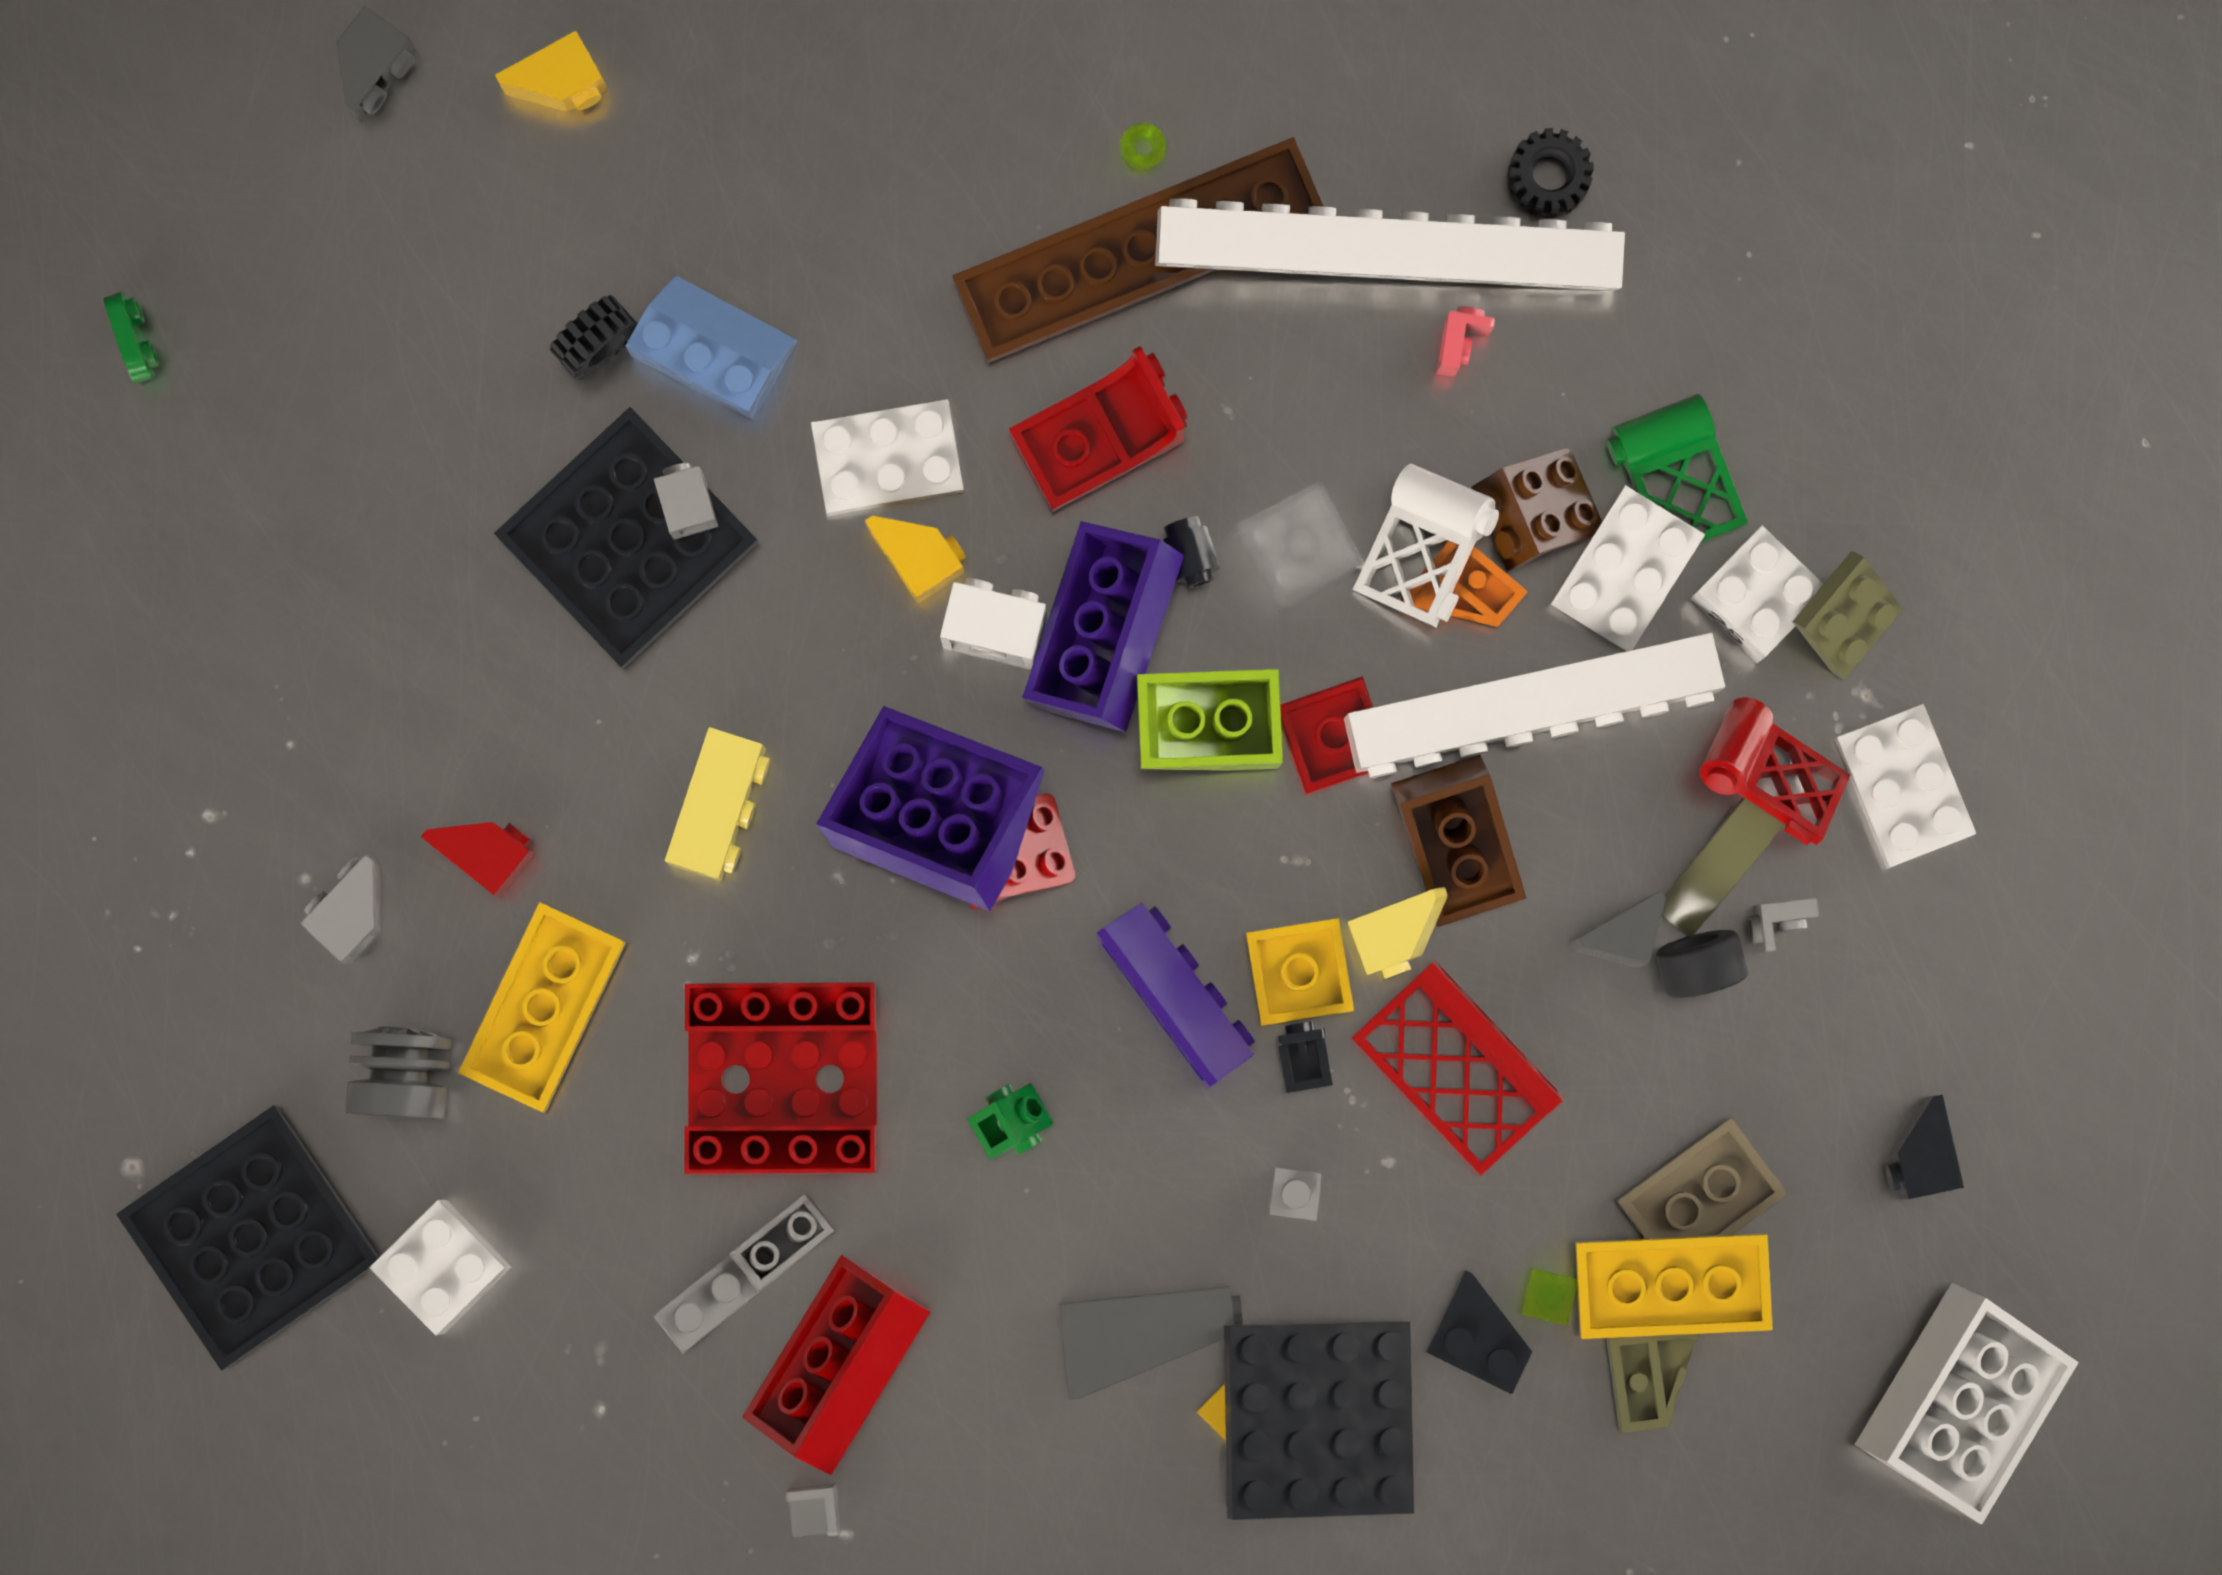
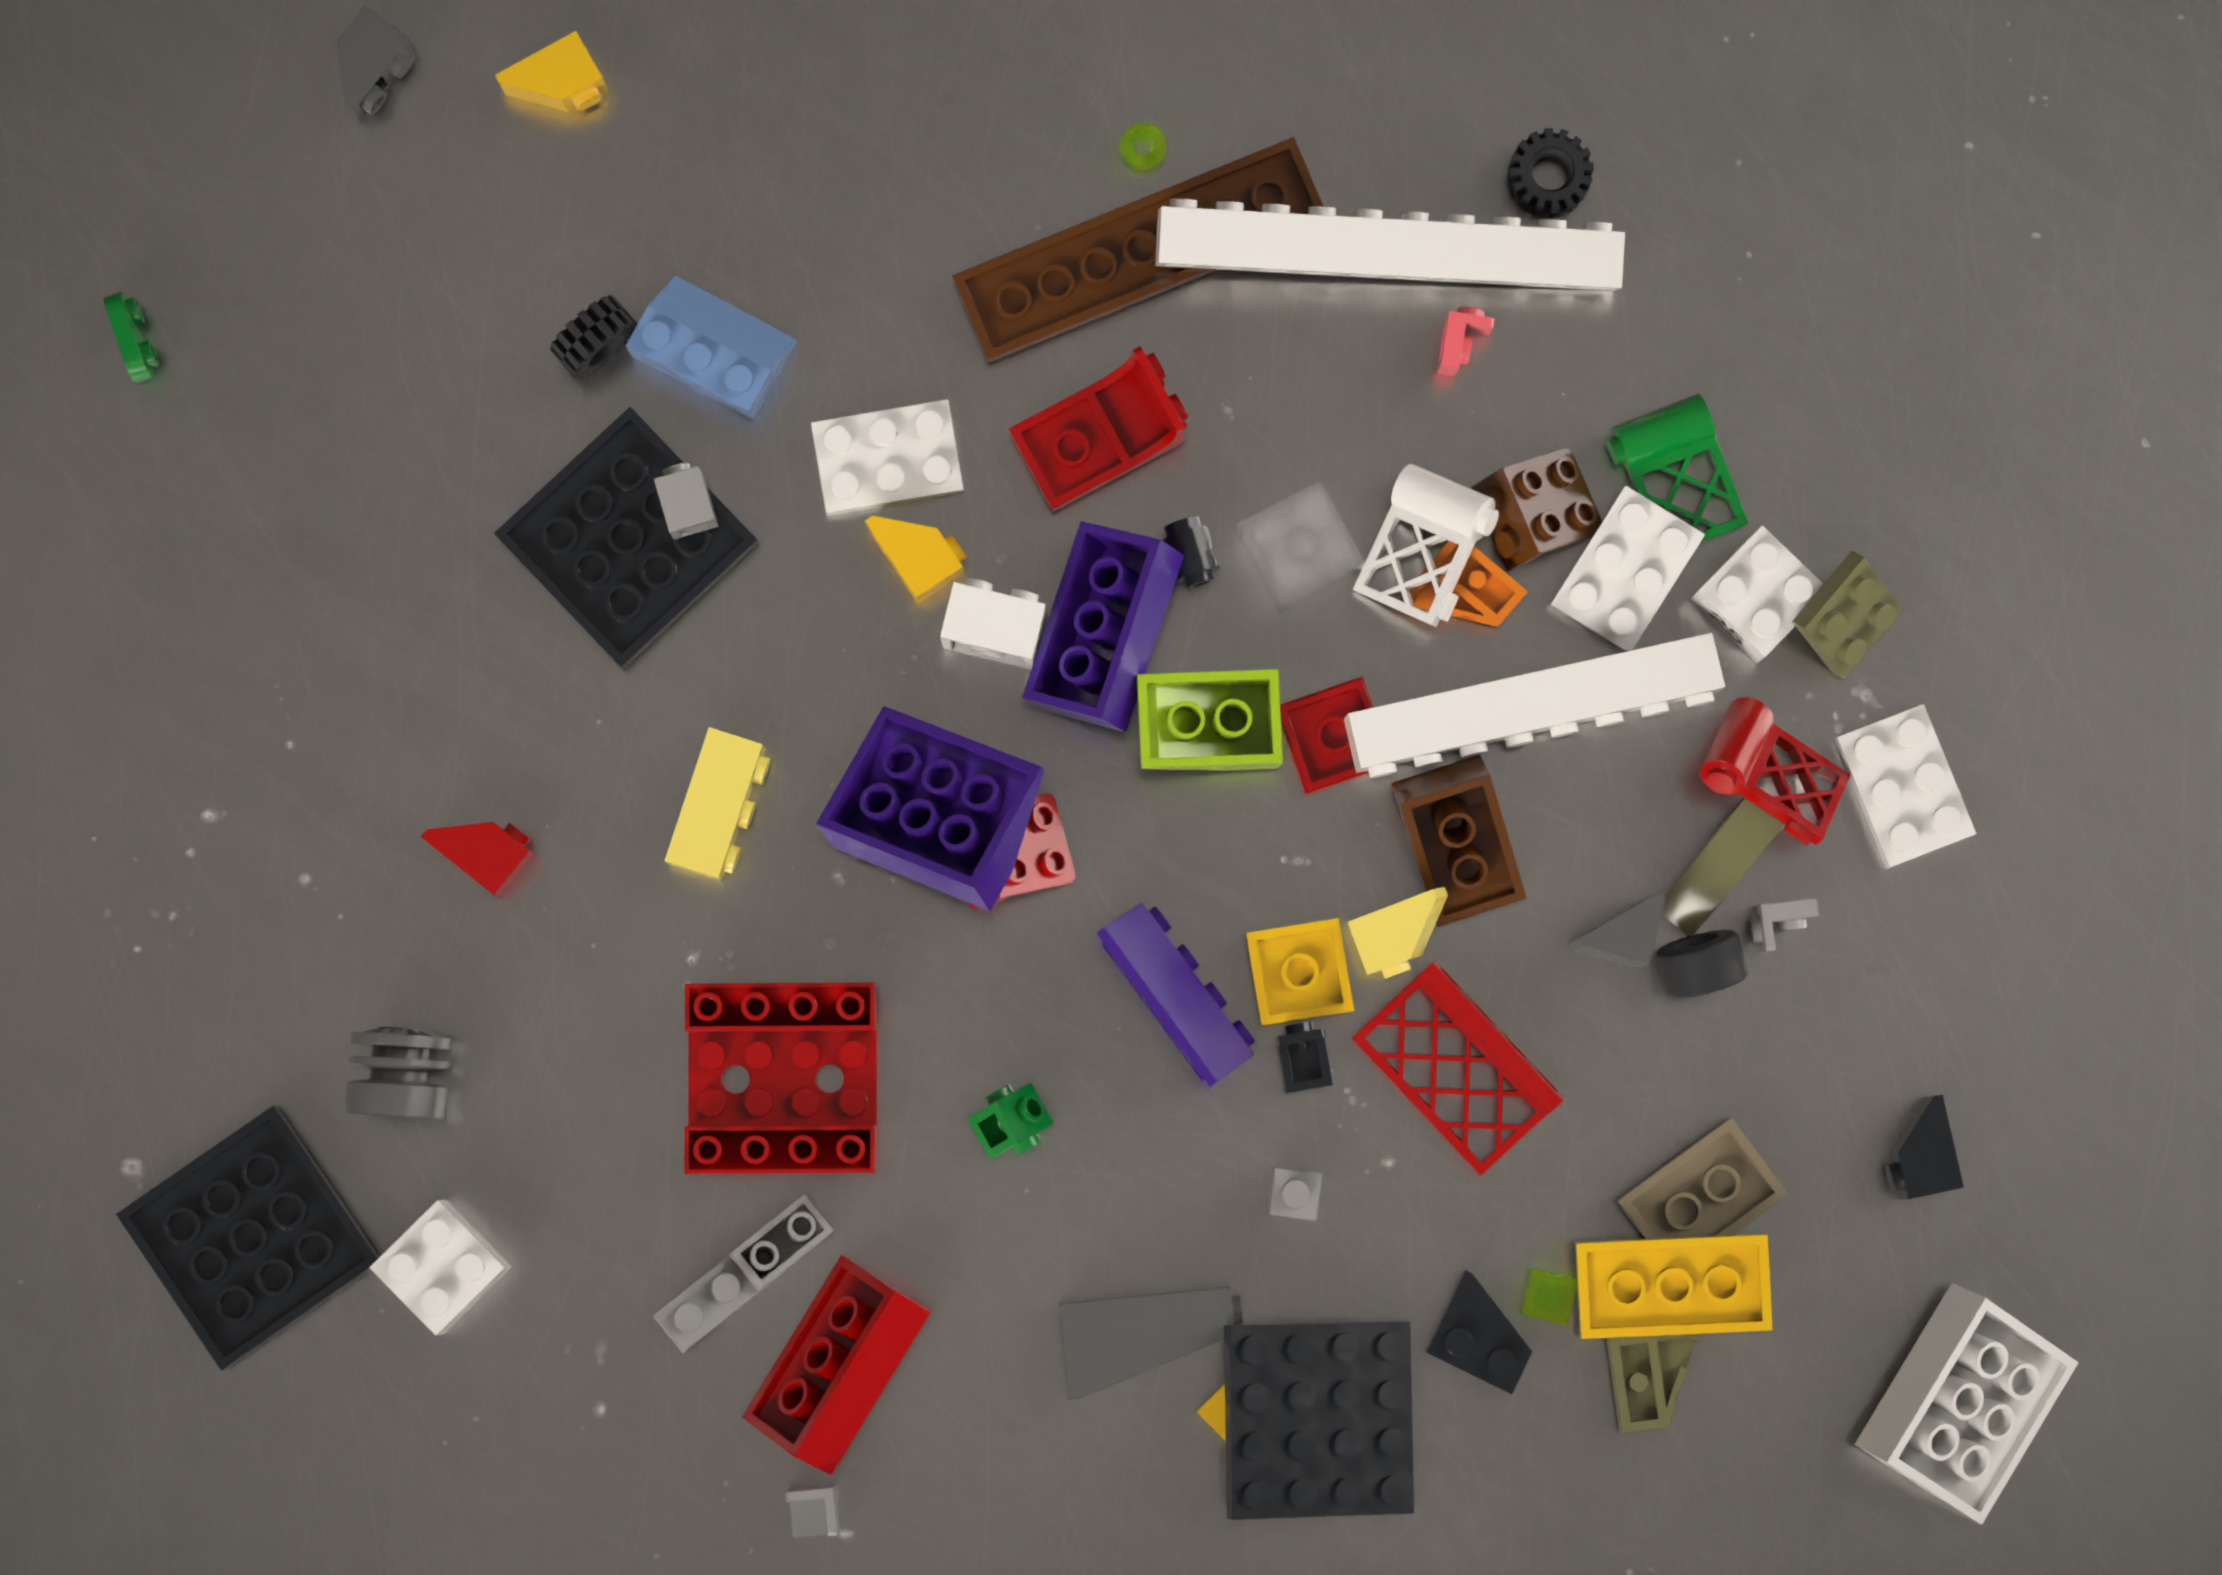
light grey slope [300,855,382,965] -> none
yellow plate [458,902,626,1113] -> none

